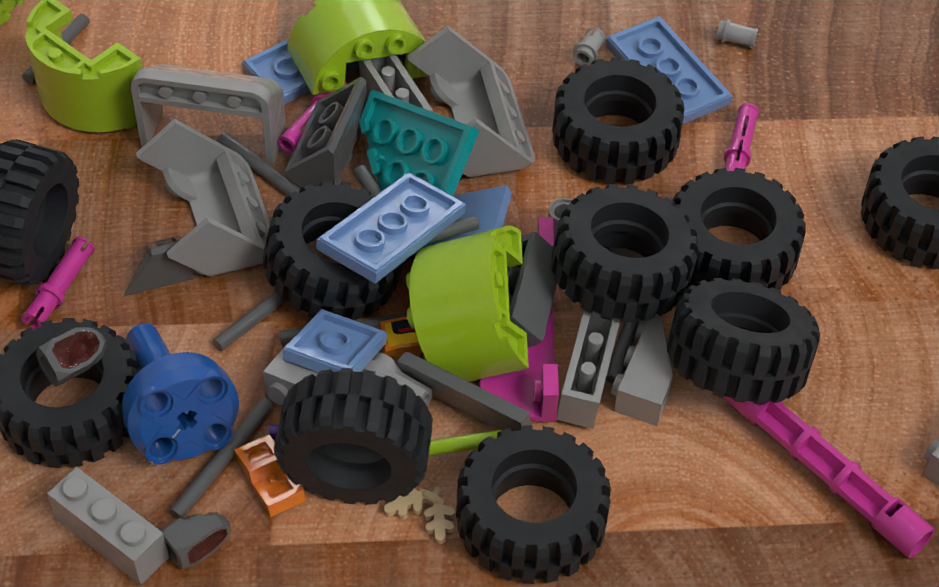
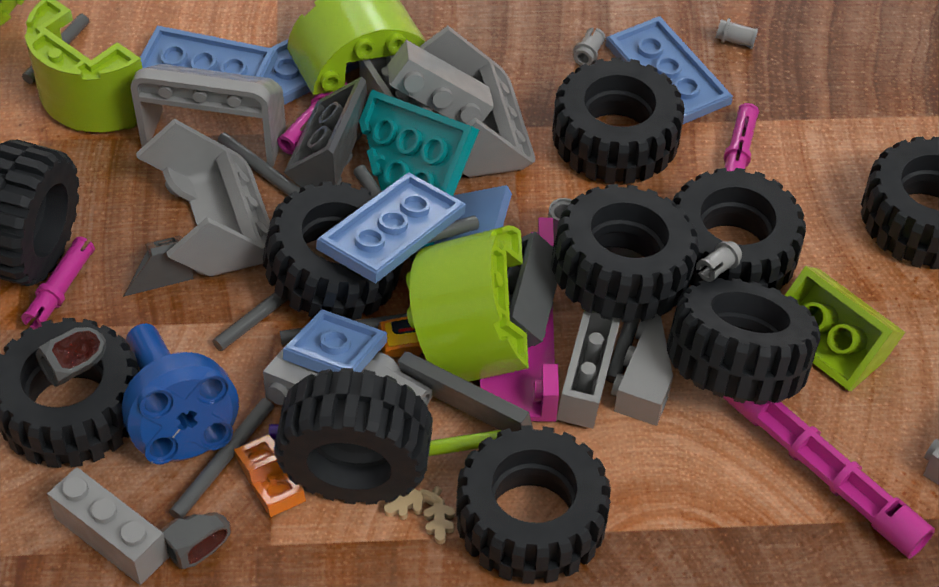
none -> medium blue tile [140,25,278,78]
none -> light grey brick [387,40,494,124]
none -> light grey pin [696,241,742,282]
none -> lime slope [785,266,906,391]

